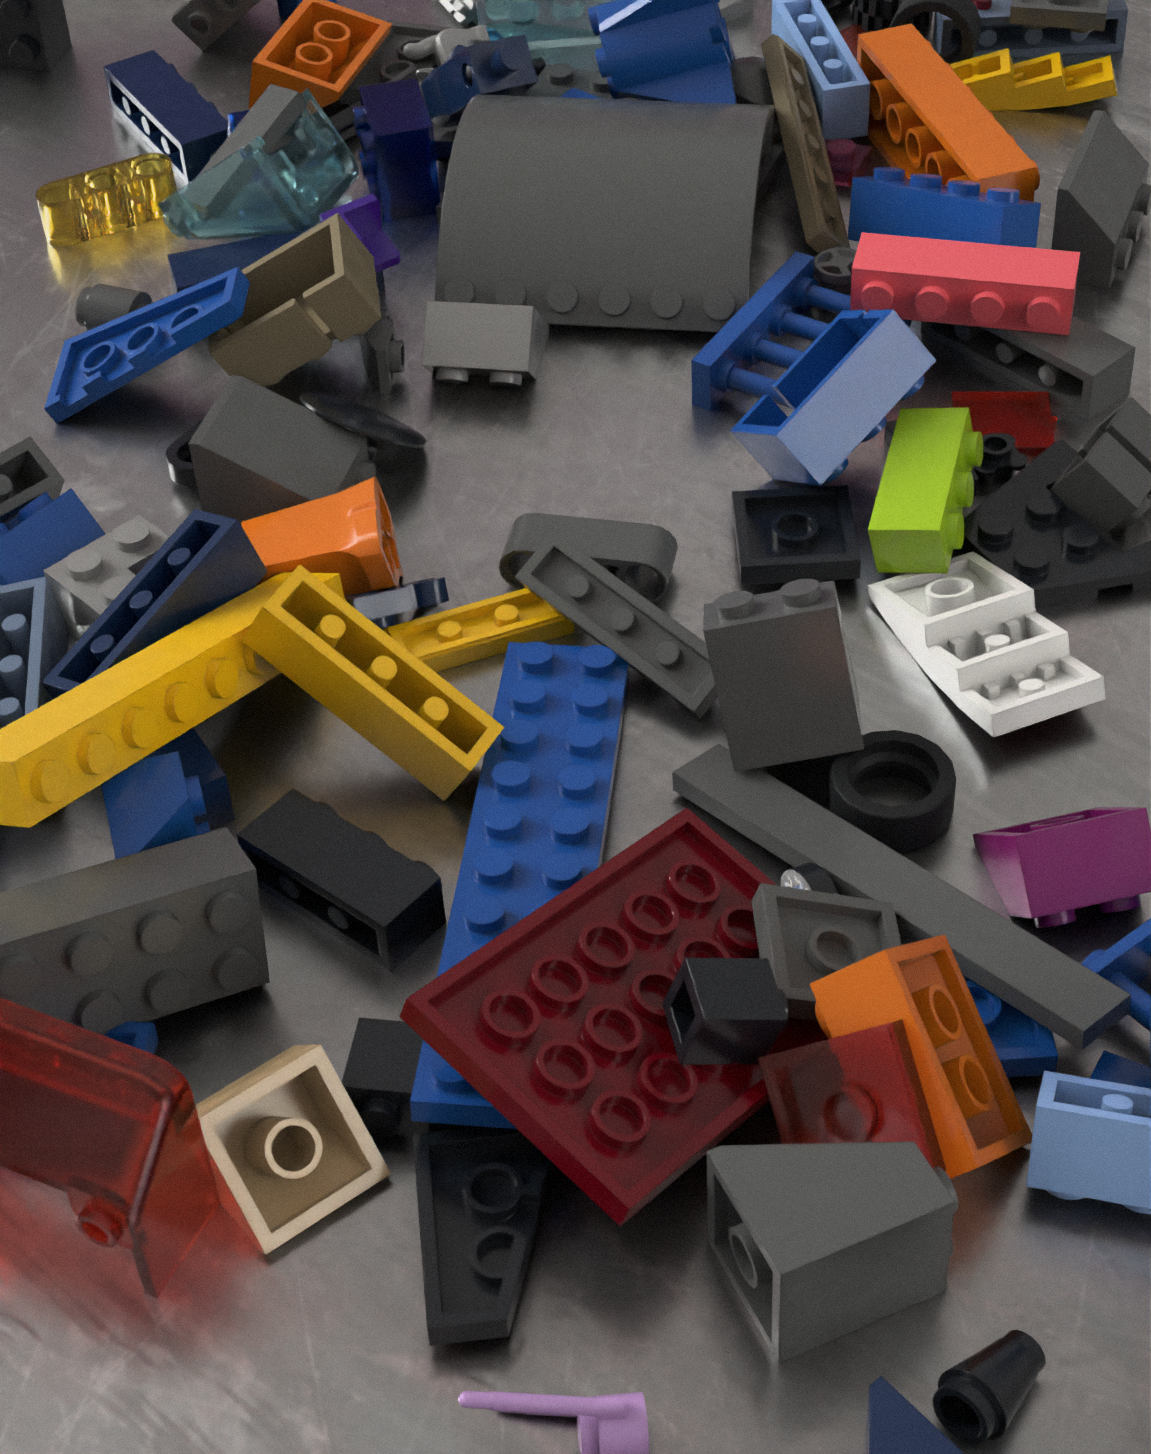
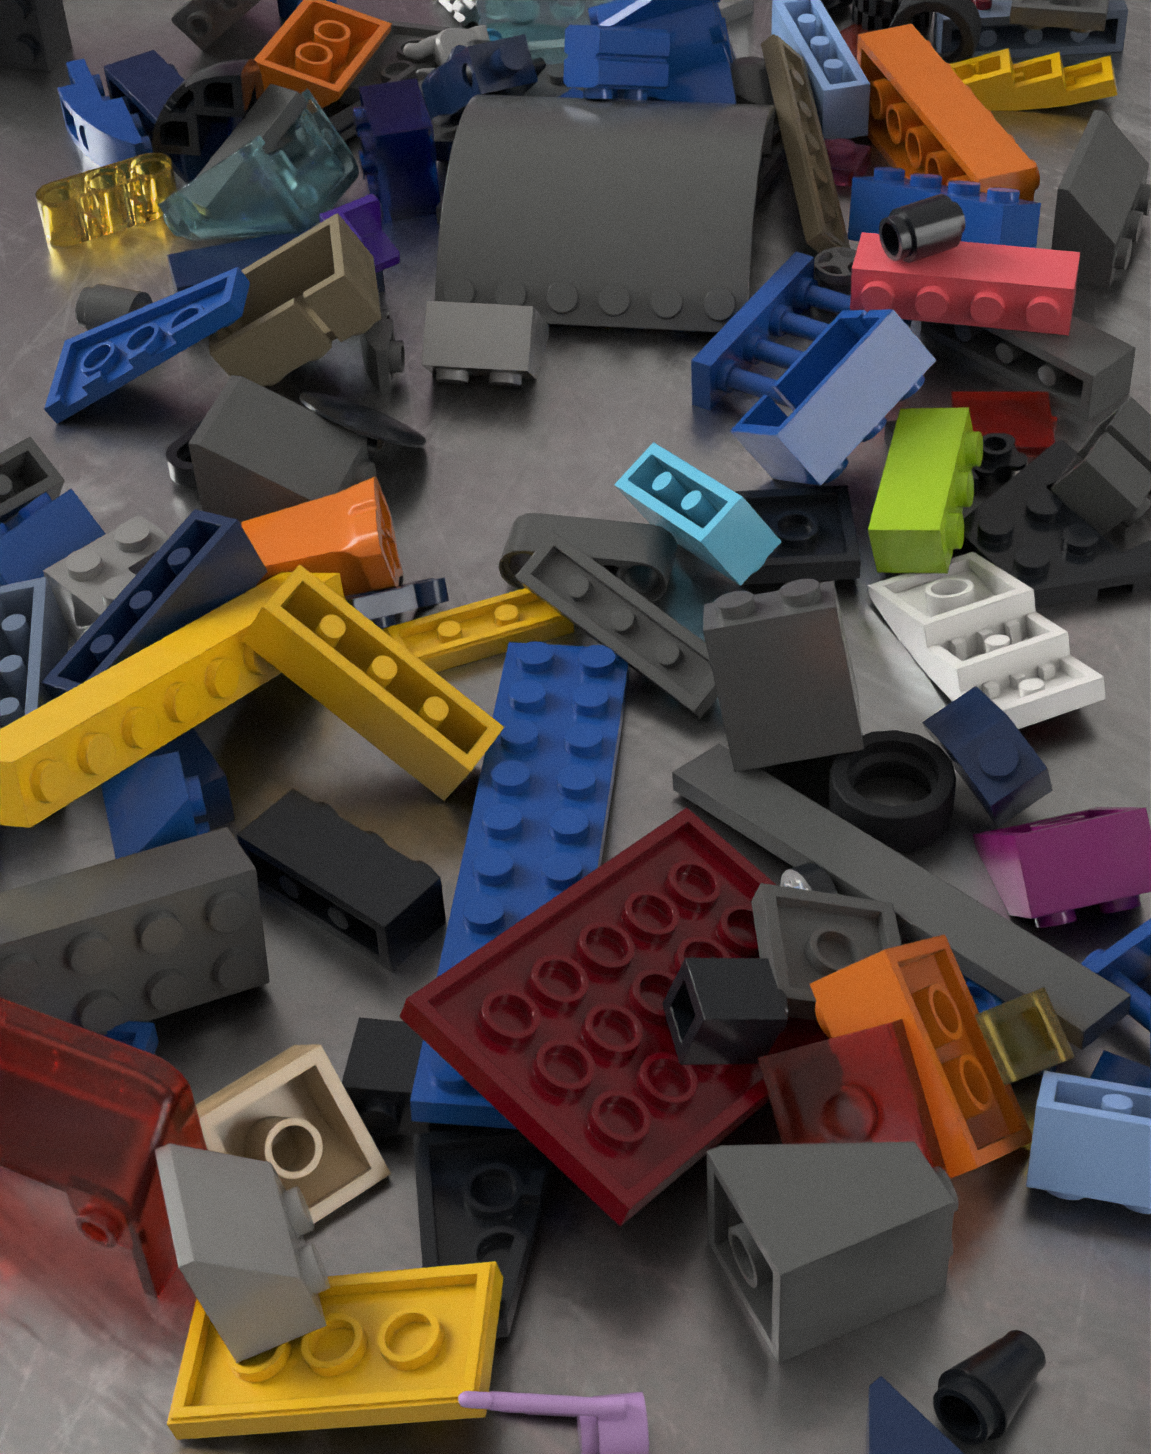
none -> blue slope [57,59,155,186]
none -> black brick [152,59,264,156]
none -> light grey slope [155,1143,330,1363]
none -> yellow plate [167,1261,503,1440]
none -> blue brick [563,25,670,100]
none -> medium azure brick [614,442,782,586]
none -> black brick [879,194,965,263]
none -> dark blue slope [922,686,1053,827]
none -> clear yellow brick [974,987,1075,1086]

